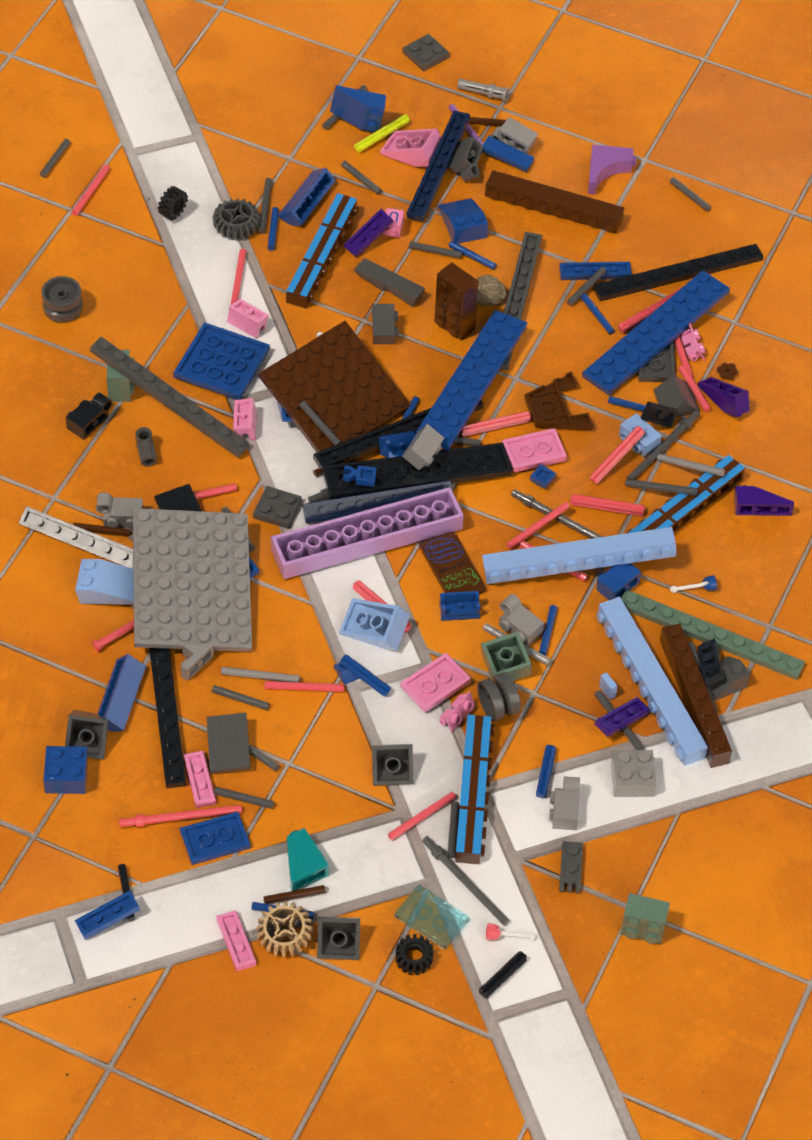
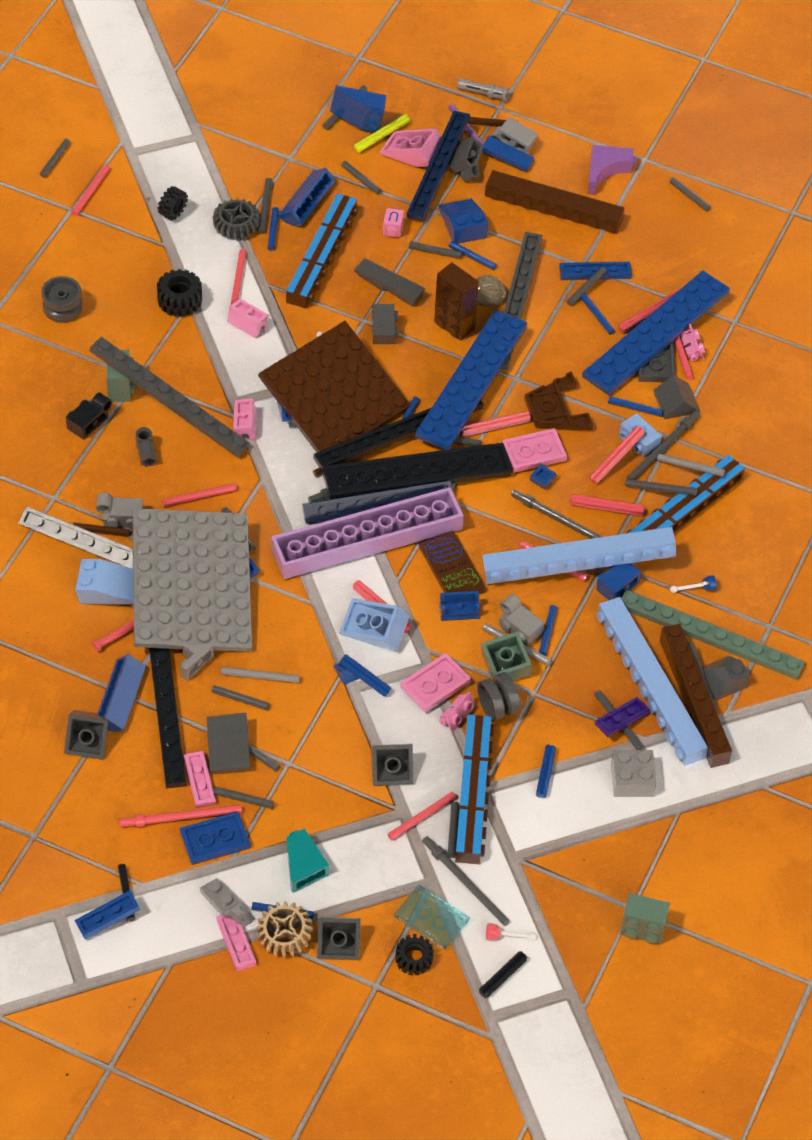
blue brick [43,746,88,794] -> none
black tile [154,484,201,511] -> none
blue plate [173,322,270,400] -> none
dark grey plate [253,486,302,529] -> none
reddish brown bar [263,885,326,904] -> none
coral bar [265,681,344,692] -> none
dark grey bar [299,400,341,446] -> none
dark purple tile [343,209,394,258] -> none
blue plate [343,465,377,487] -> none
blue hinge [379,431,416,458] -> none
light grey brick [402,424,444,470] -> none
dark grey plate [403,34,450,72] -> none
coral piece [506,502,570,550] -> none
light grey hinge [549,776,580,831] -> none
dark grey hinge [559,841,583,893] -> none
black plate [593,244,763,302] -> none
light blue tile [599,673,617,700] -> none
black plate [640,401,678,427] -> none
coral bar [678,365,711,412] -> none
black plate [697,638,724,686] -> none
dark purple slope [698,377,750,417] -> none
reddish brown plant [717,363,738,380] -> none
dark purple slope [734,485,794,516] -> none
none -> black tyre [157,269,202,317]
none -> light grey hinge [200,878,245,924]

